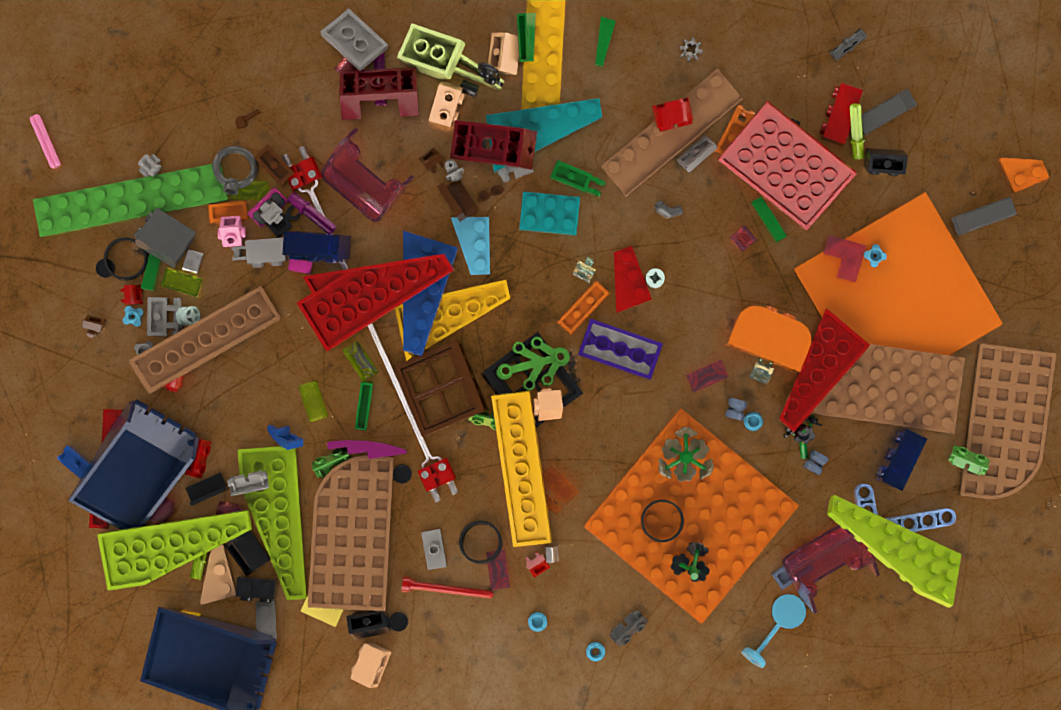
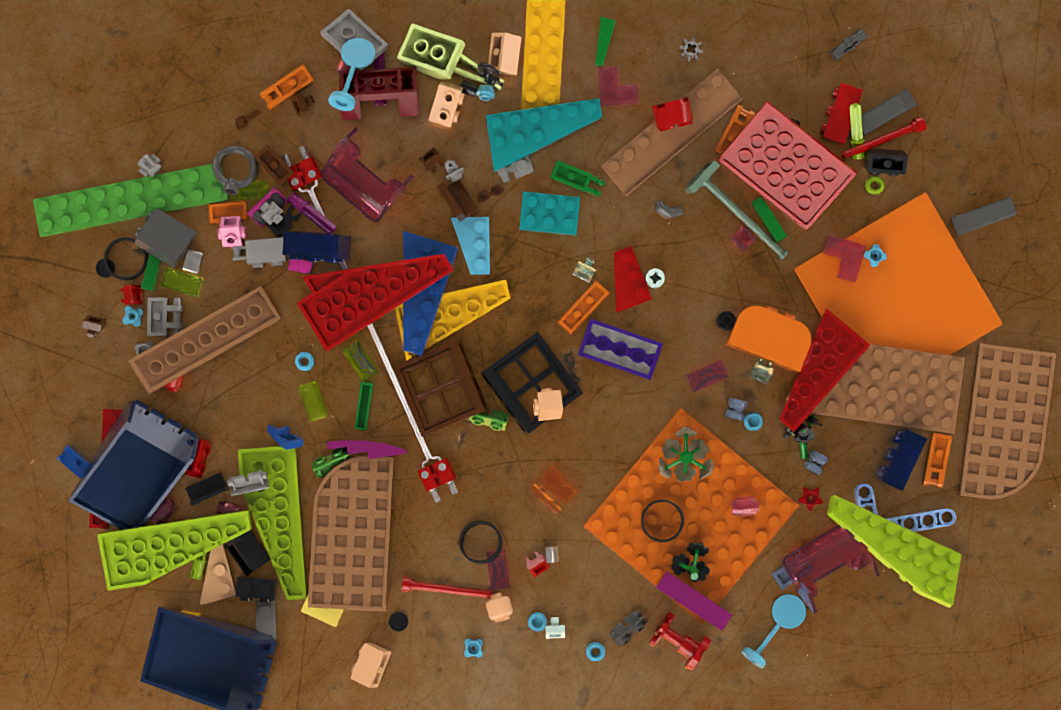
bright pink axle [30,114,61,168] -> none
light aqua wheel [176,306,200,326] -> none
black brick [346,611,391,640] -> none
black piece [393,465,412,484] -> none
light grey plate [421,529,447,570] -> none
dark red plate [450,120,537,170] -> none
yellow plate [491,391,552,547] -> none
bright green plant [497,337,570,391] -> none
green piece [517,13,536,62] -> none
light grey plate [676,135,718,172] -> none
bright green hinge [948,445,990,476] -> none
orange wing [999,158,1050,193] -> none
none -> orange plate [259,64,314,110]
none -> reddish brown tile [291,93,315,117]
none -> medium azure plate [295,352,314,371]
none -> medium azure piece [328,38,375,111]
none -> medium azure plate [464,638,483,658]
none -> medium azure plate [476,85,495,101]
none -> light nougat head [486,593,513,623]
none -> light aqua tile [545,617,565,639]
none -> clear pink plate [598,67,639,107]
none -> red piece [649,612,712,671]
none -> magenta slope [656,571,732,631]
none -> sand green tile [683,160,789,260]
none -> black wheel [716,311,736,331]
none -> clear pink brick [731,496,759,517]
none -> red plate [798,487,823,511]
none -> red piece [841,116,926,159]
none -> lime plate [865,176,885,195]
none -> orange plate [922,432,952,489]

